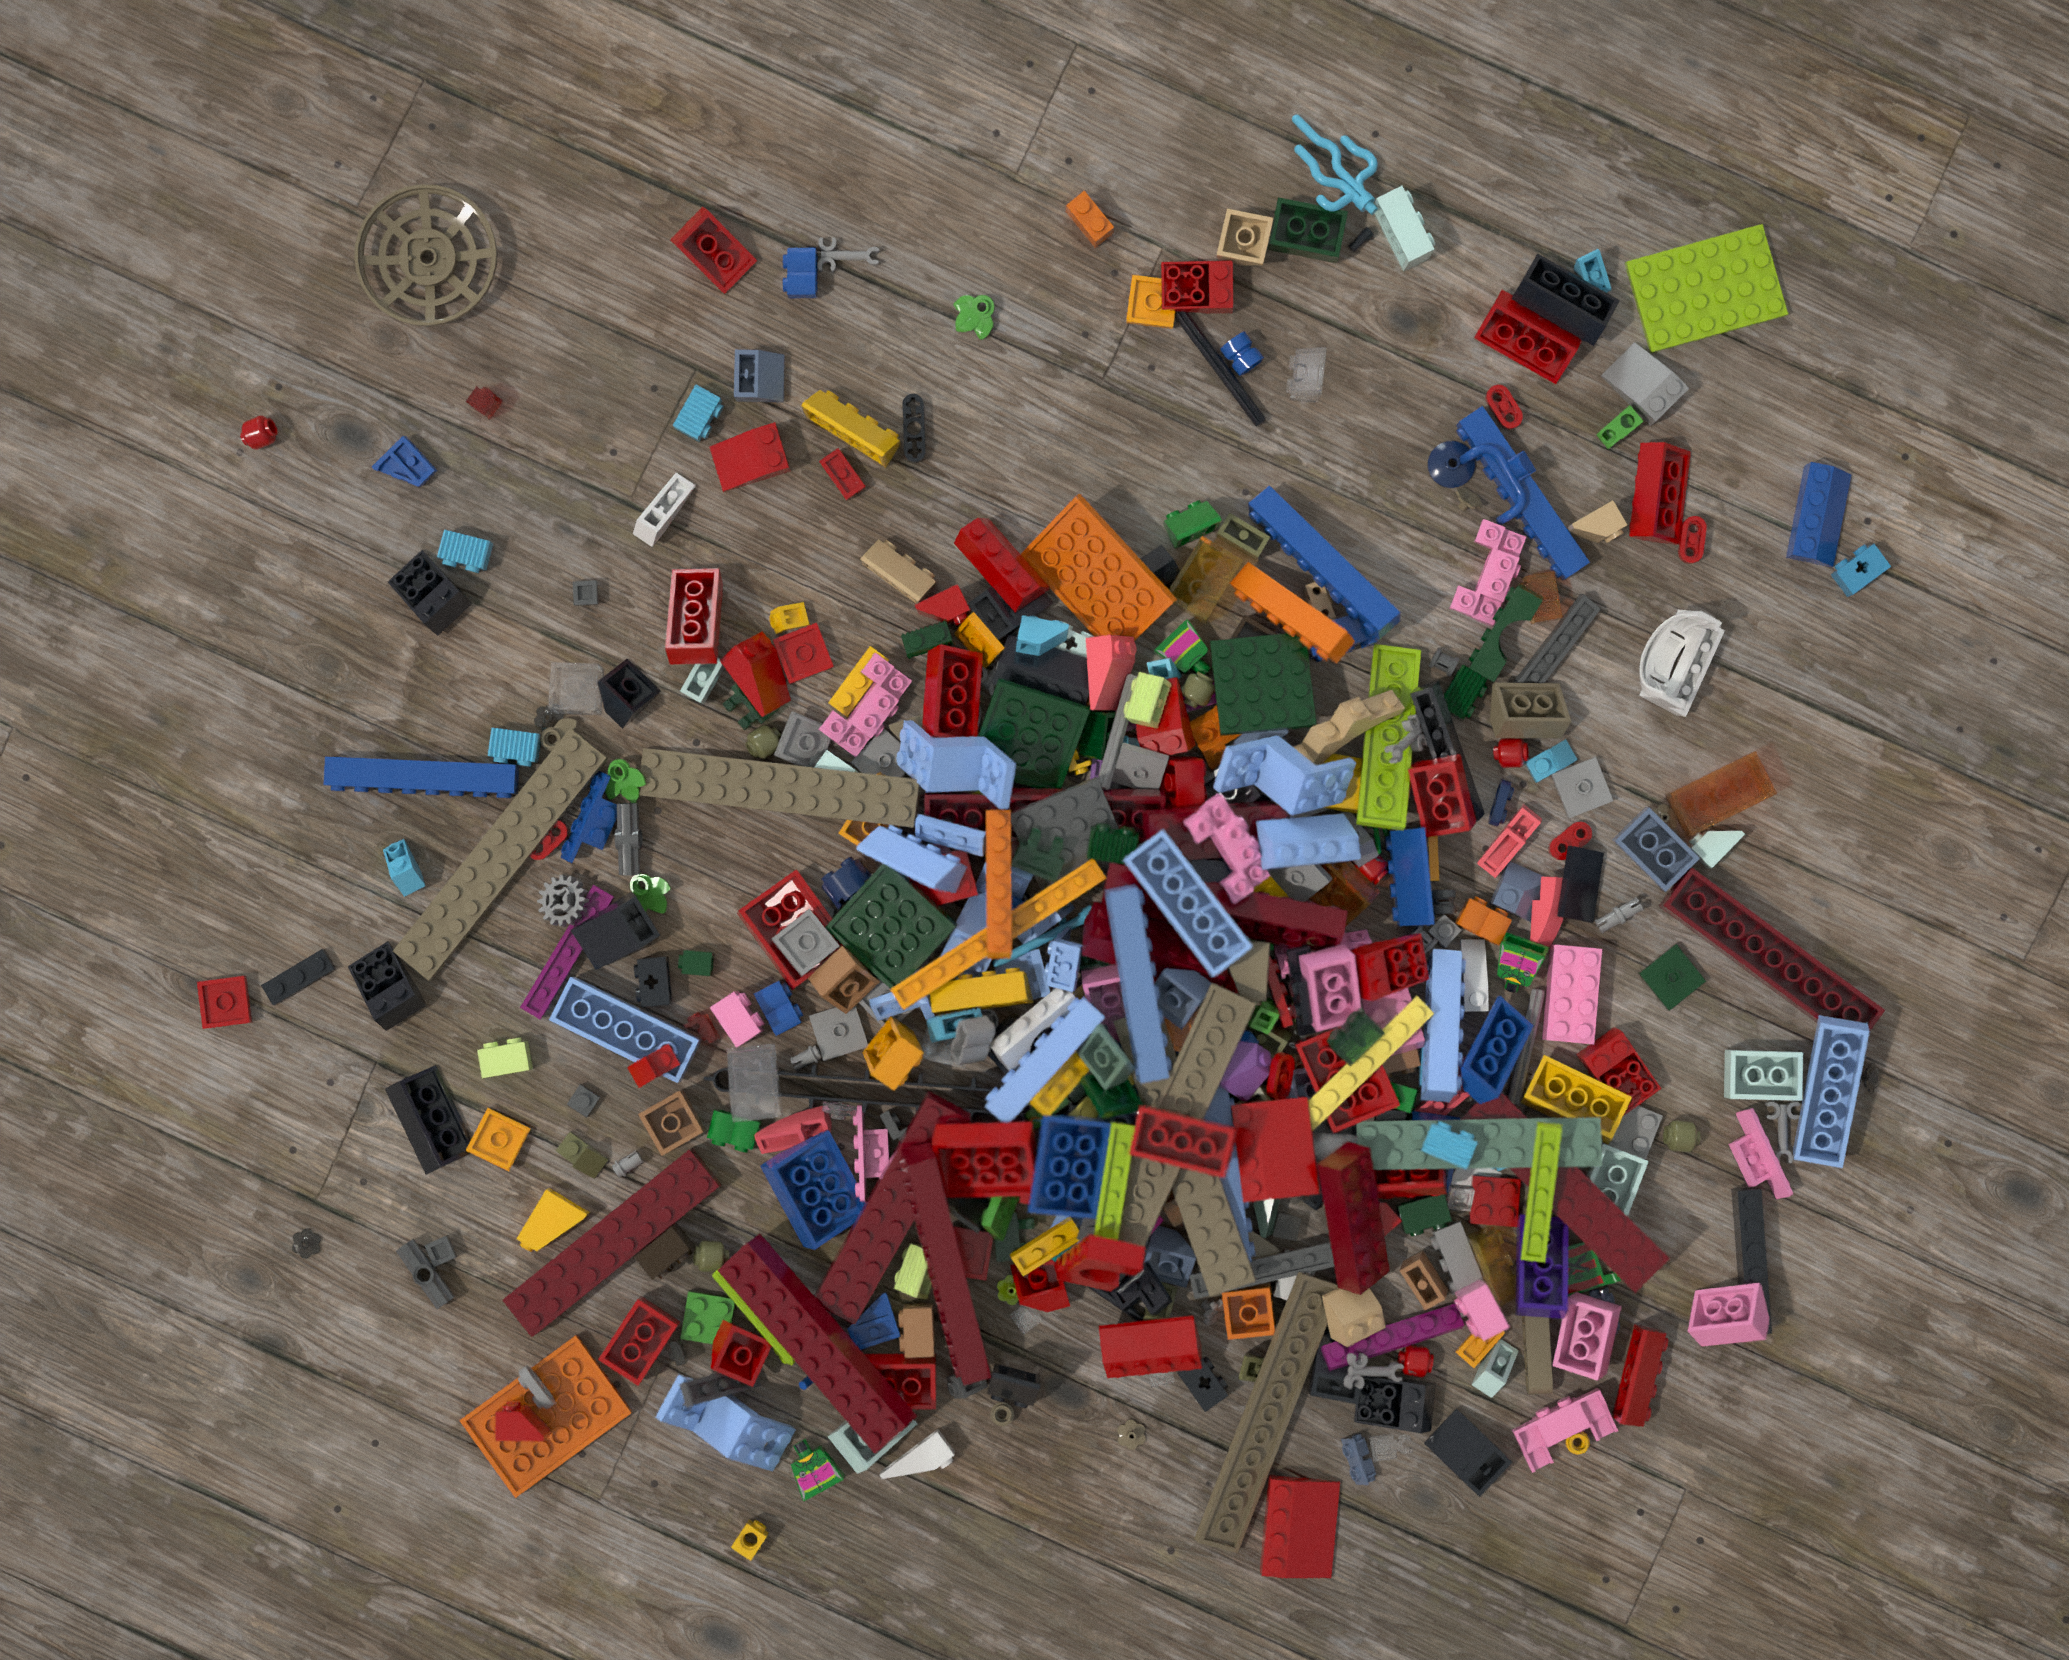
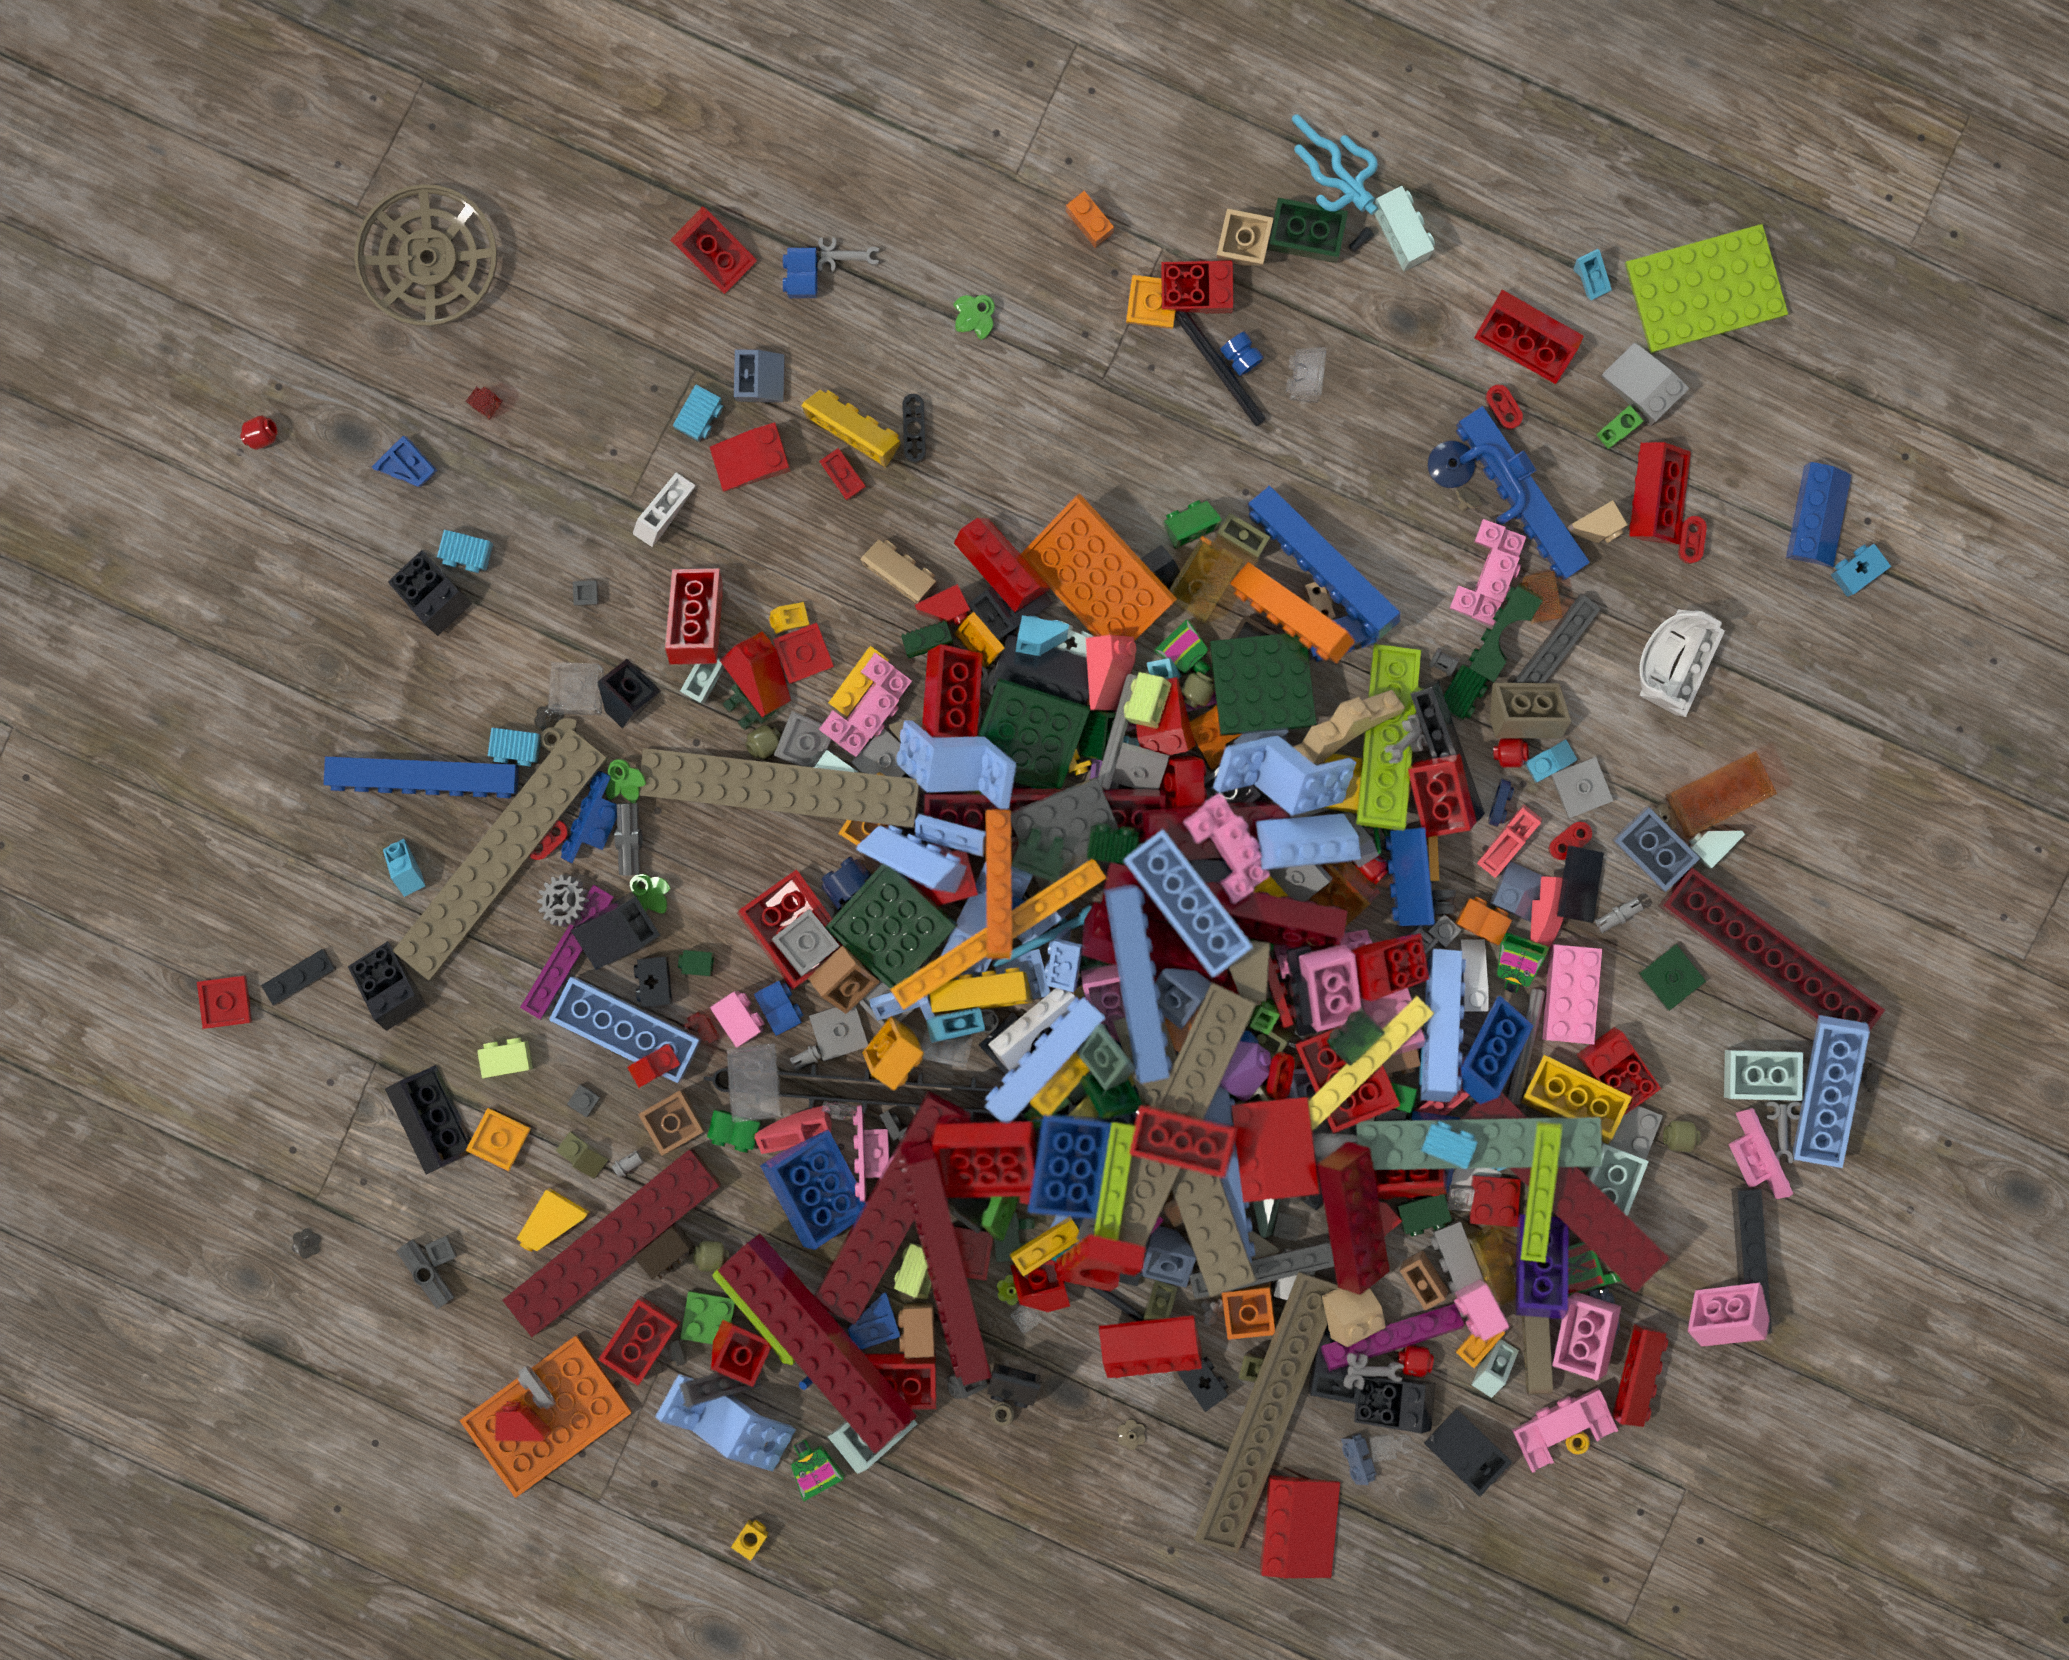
white slope [880,1429,955,1479] -> none
light grey brick [951,1016,995,1066] -> none
black plate [1110,1262,1173,1316] -> none
black brick [1511,253,1620,346] -> none

